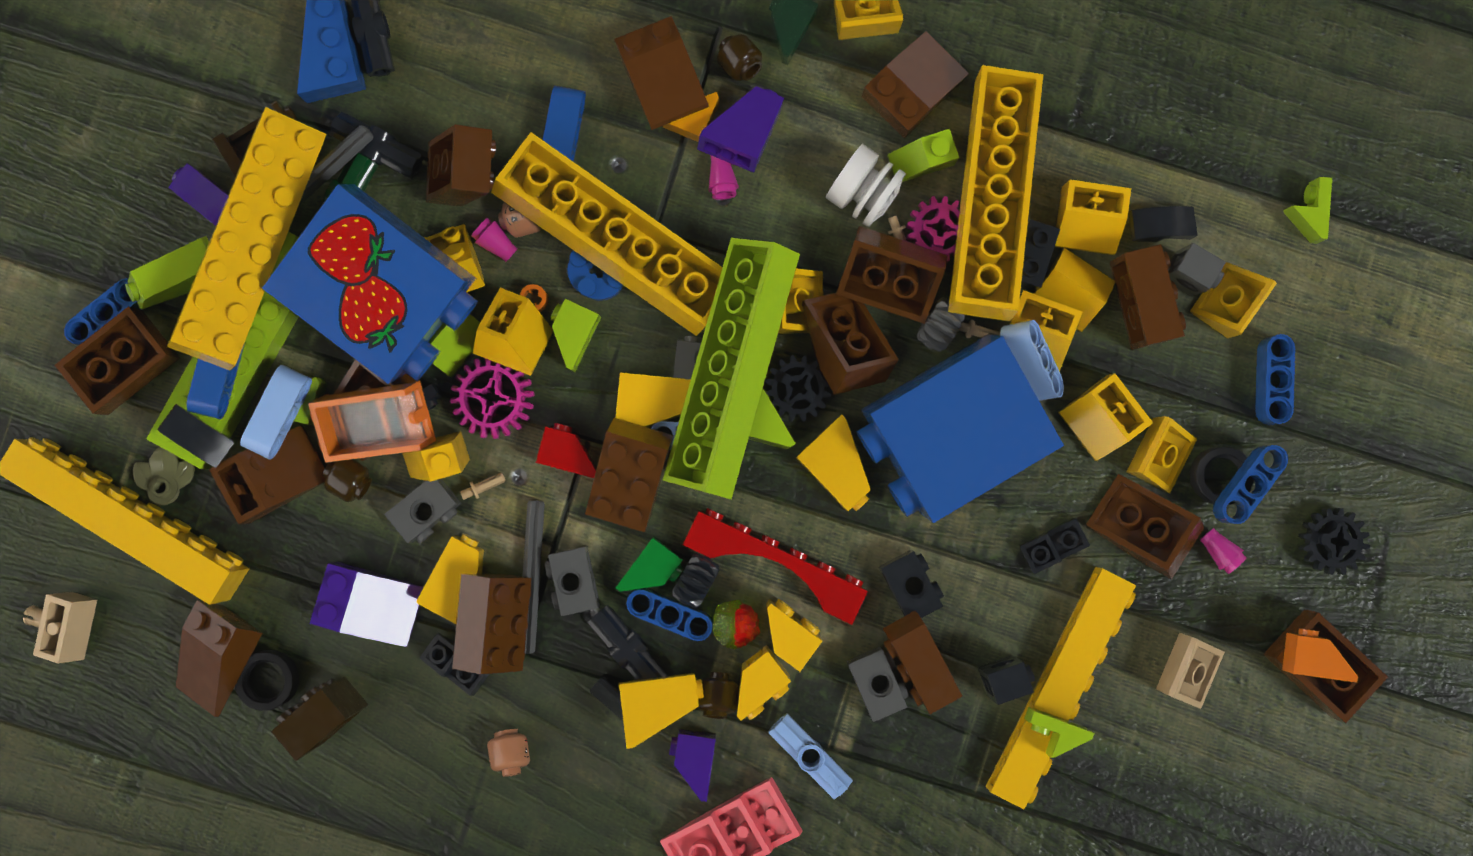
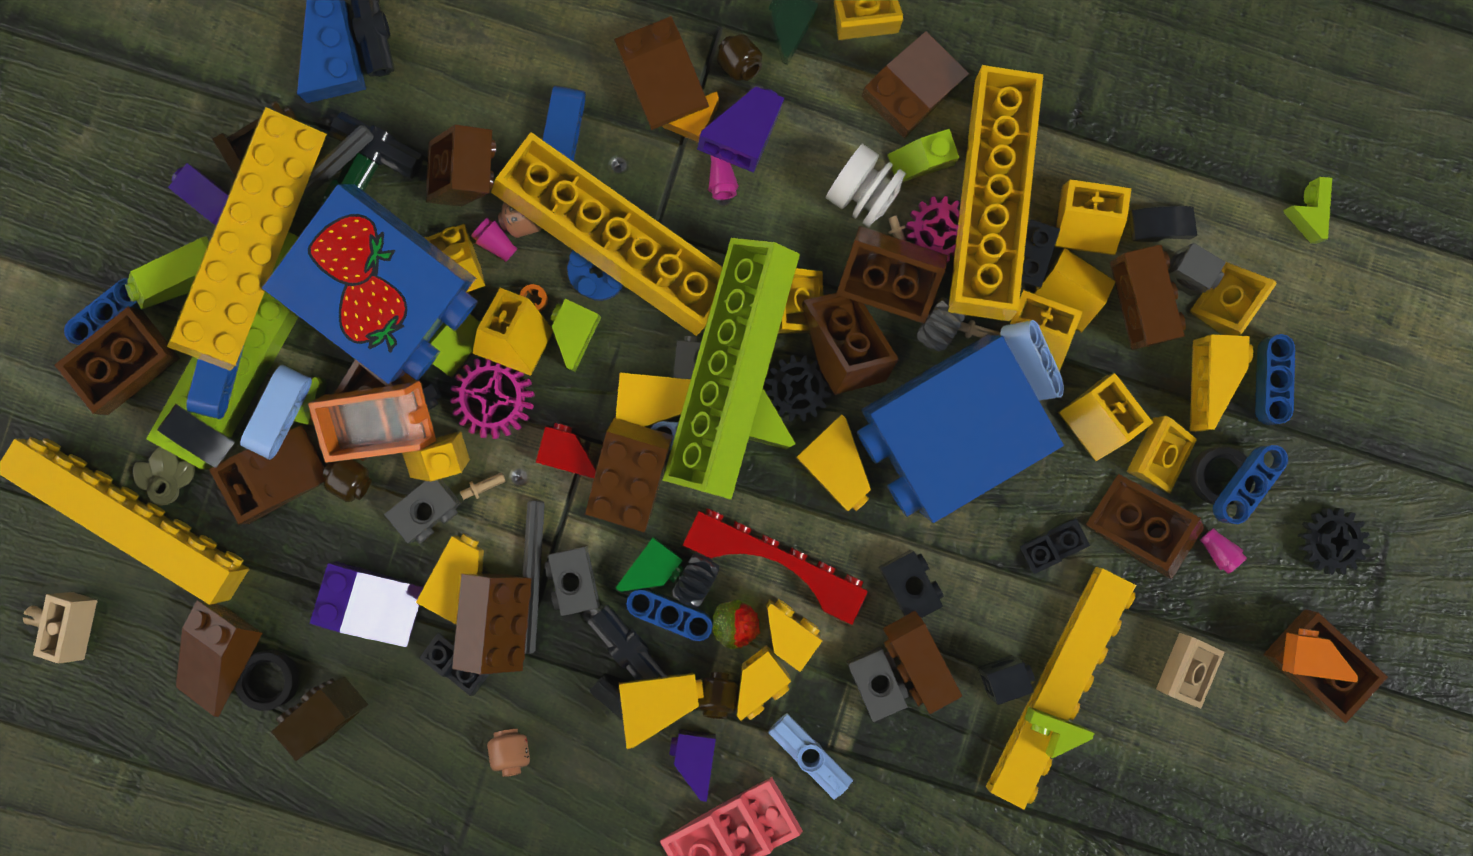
none -> yellow slope [1190,334,1253,432]

